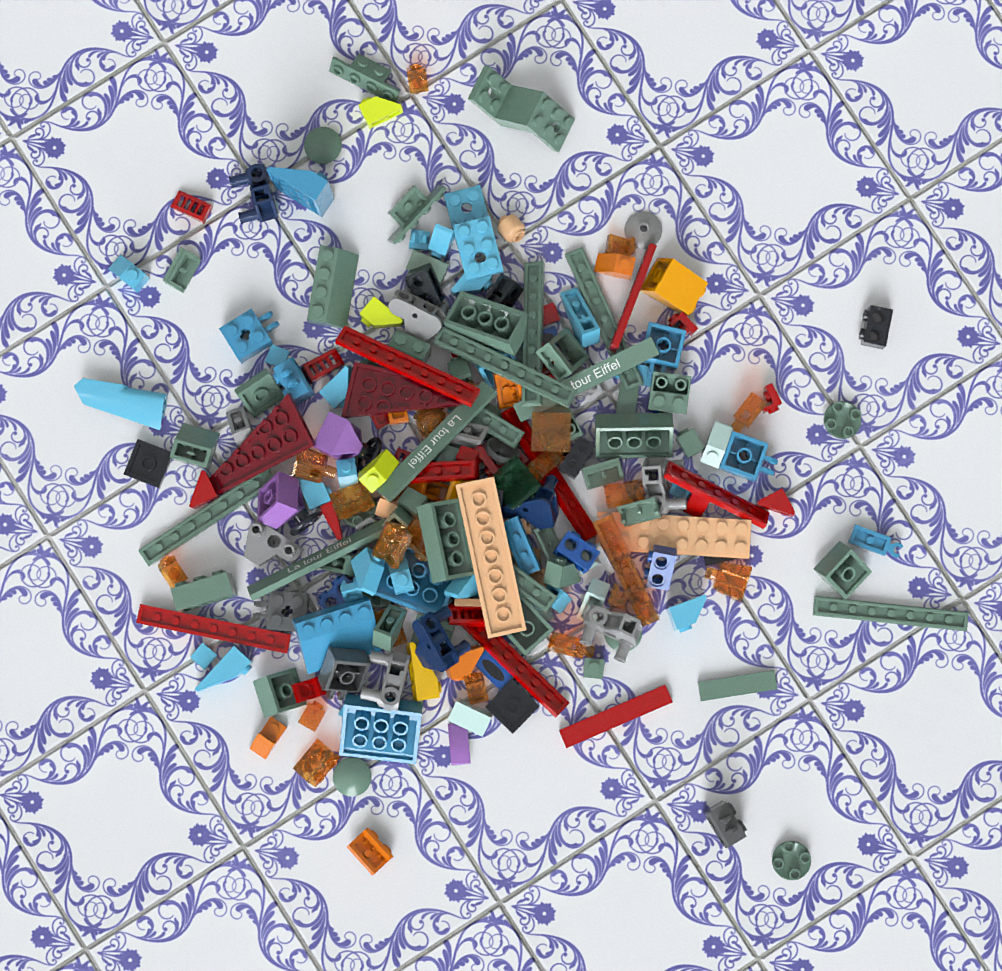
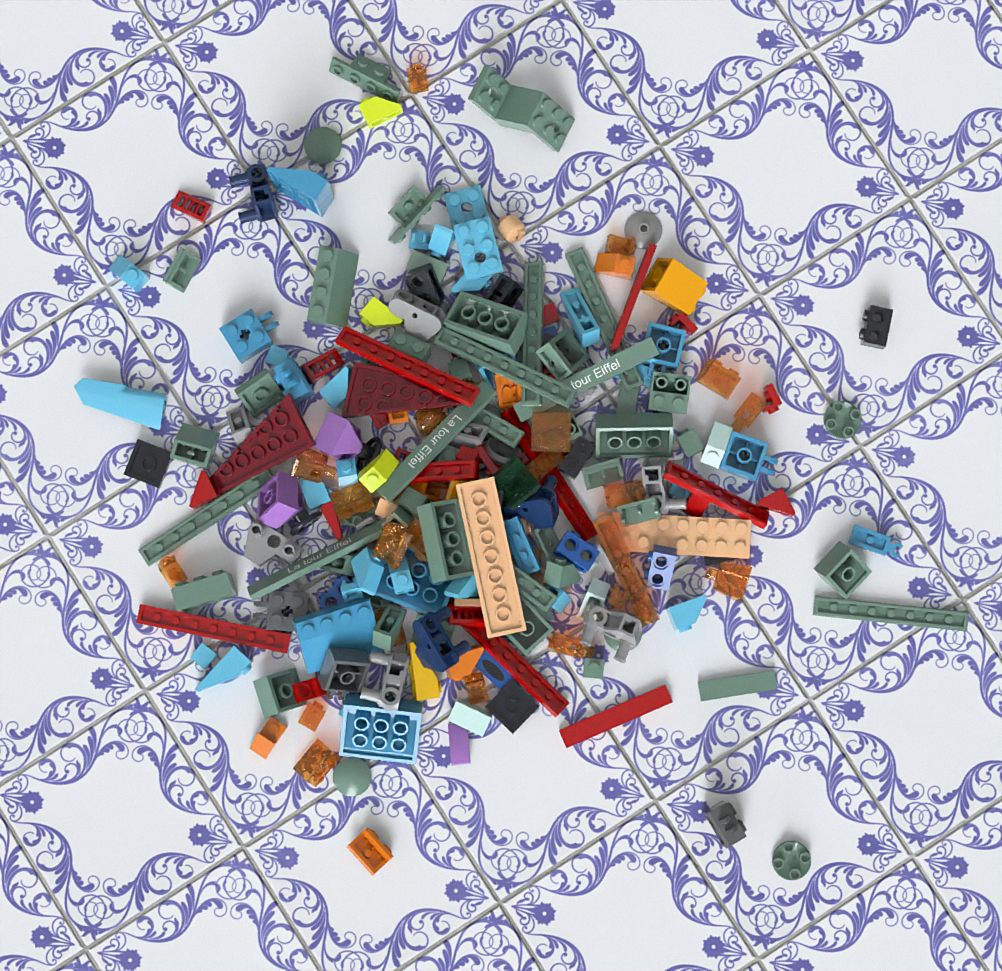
none -> clear orange bracket [695,358,741,400]

